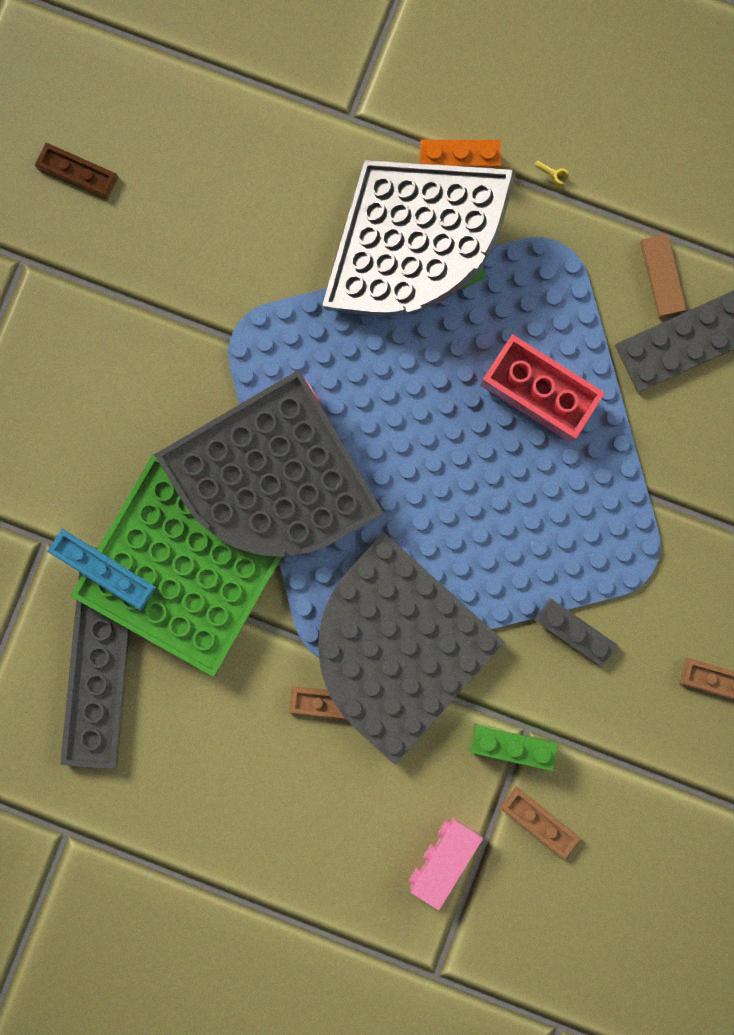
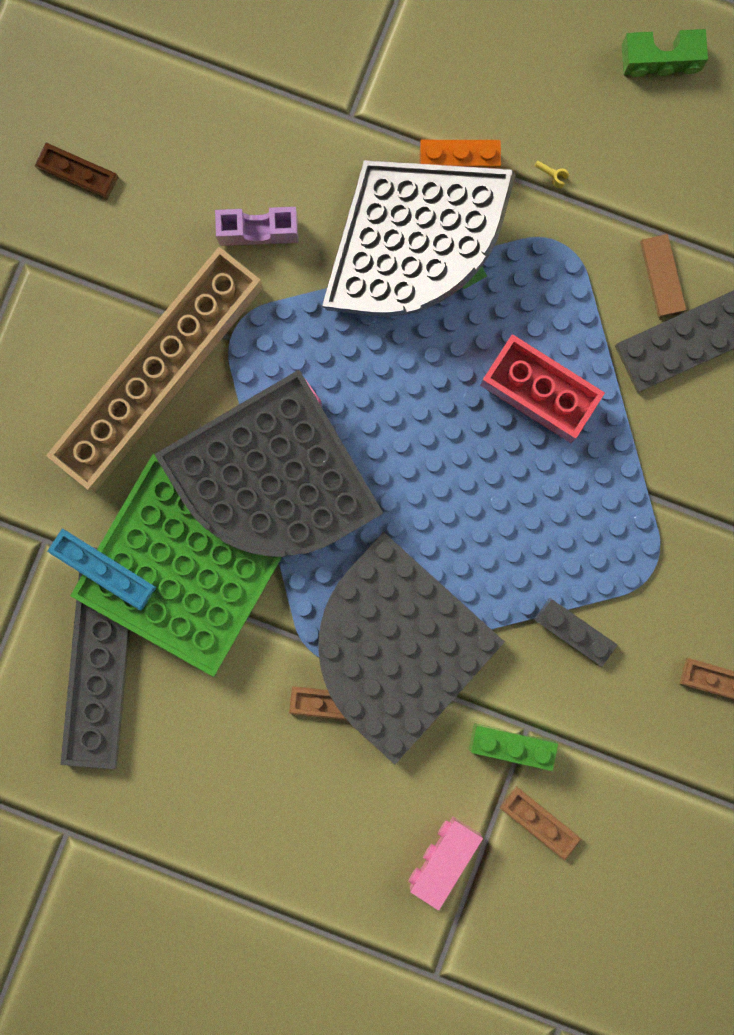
none -> tan brick [46,247,263,493]
none -> lavender arch [215,207,299,246]
none -> bright green arch [622,29,708,77]

